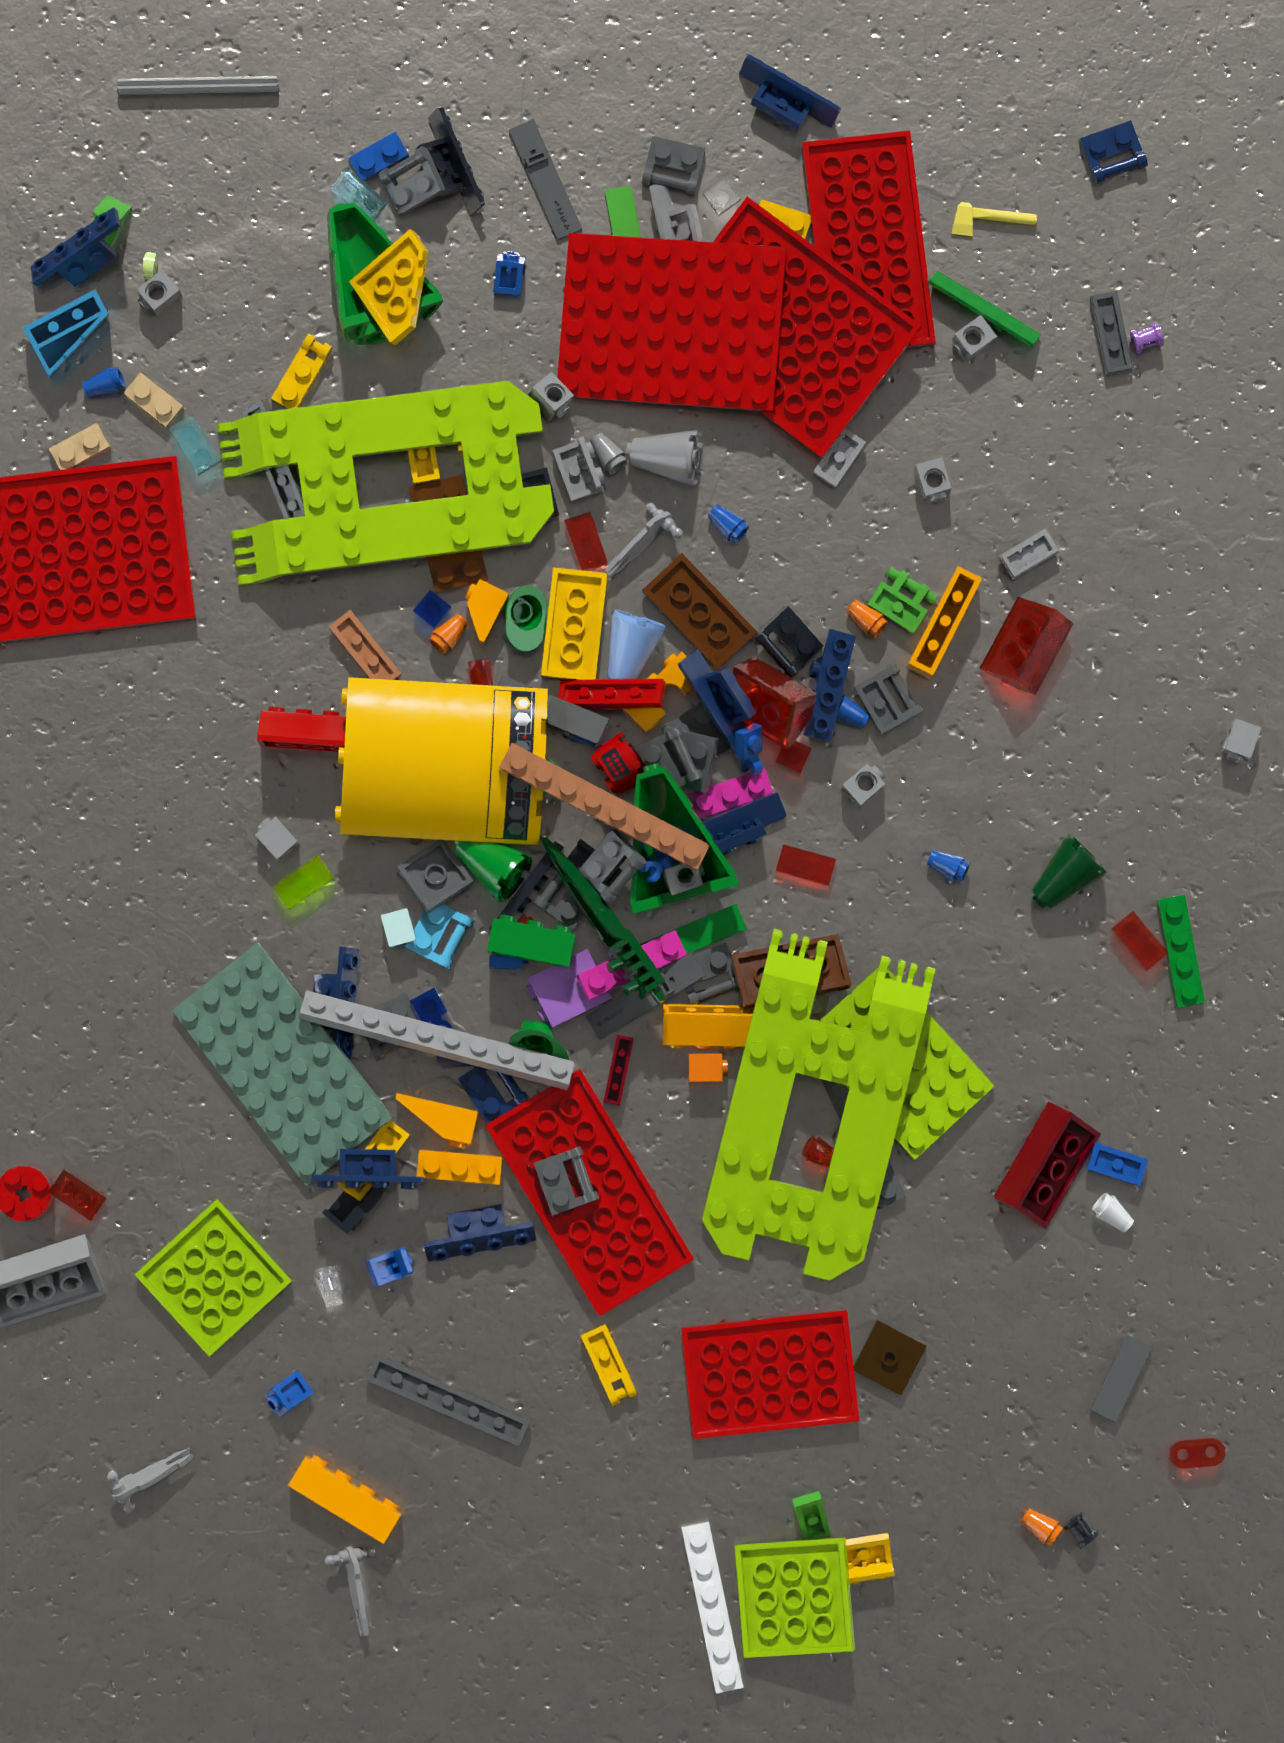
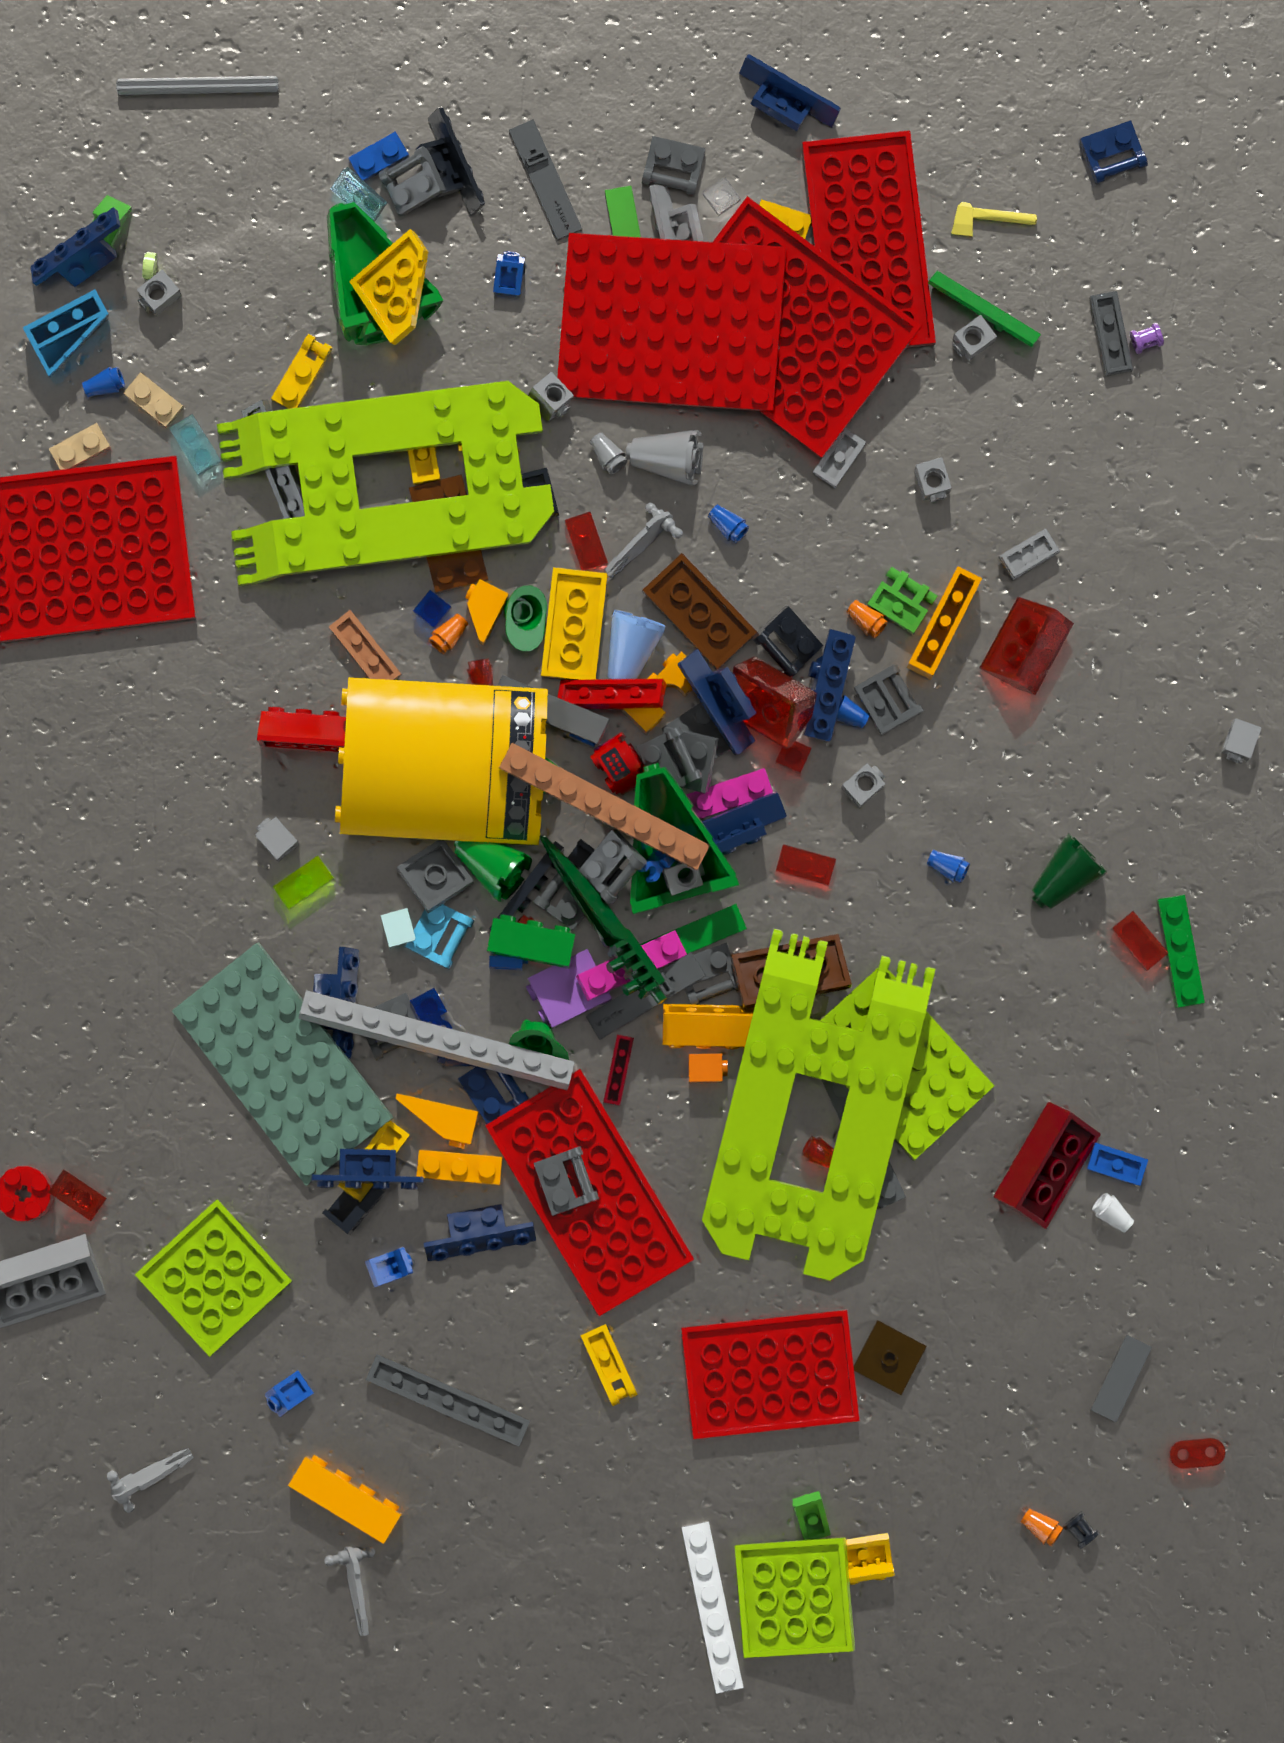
clear cone [313,1265,342,1308] -> none
light grey bracket [552,437,605,503] -> none
blue plate [735,723,763,776] -> none

